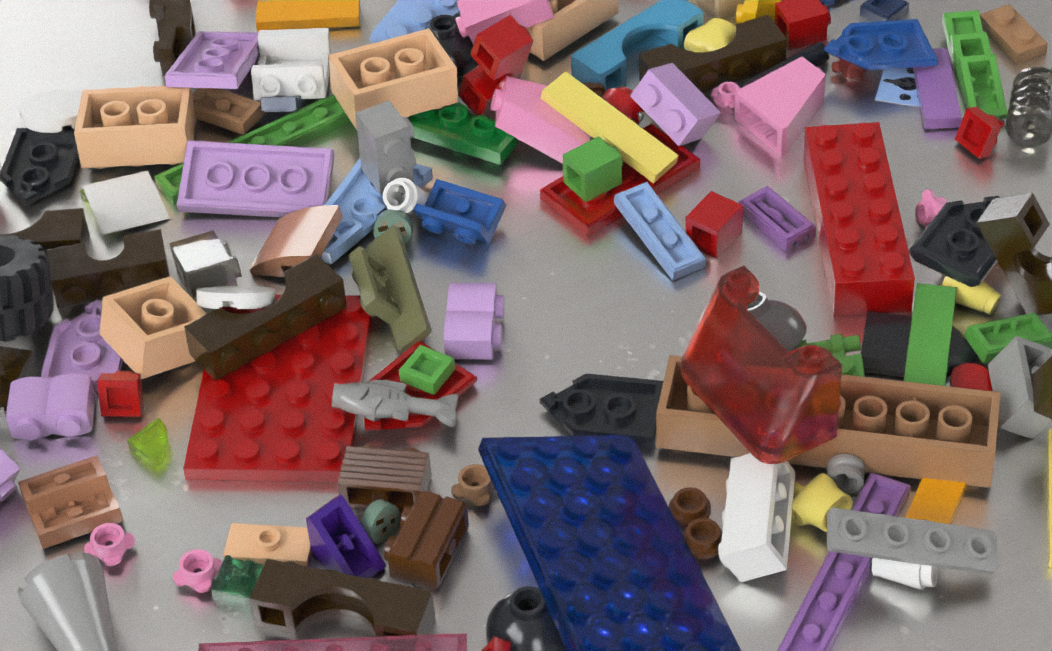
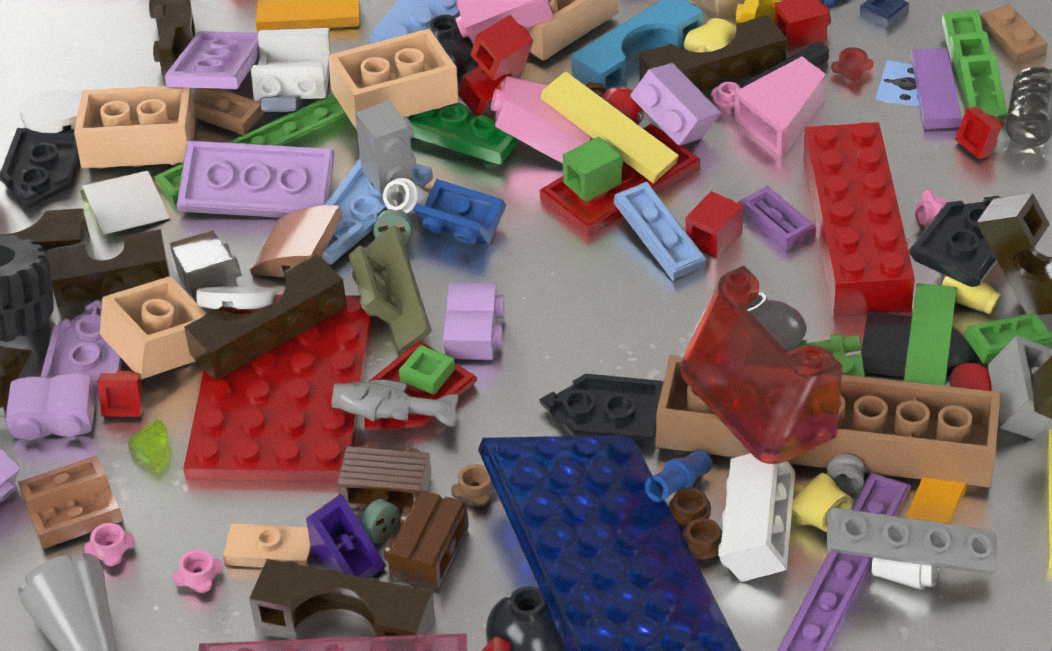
clear green tile [211,555,264,608] -> none
blue tile [824,19,938,71] -> none
none -> blue pin [645,449,712,502]

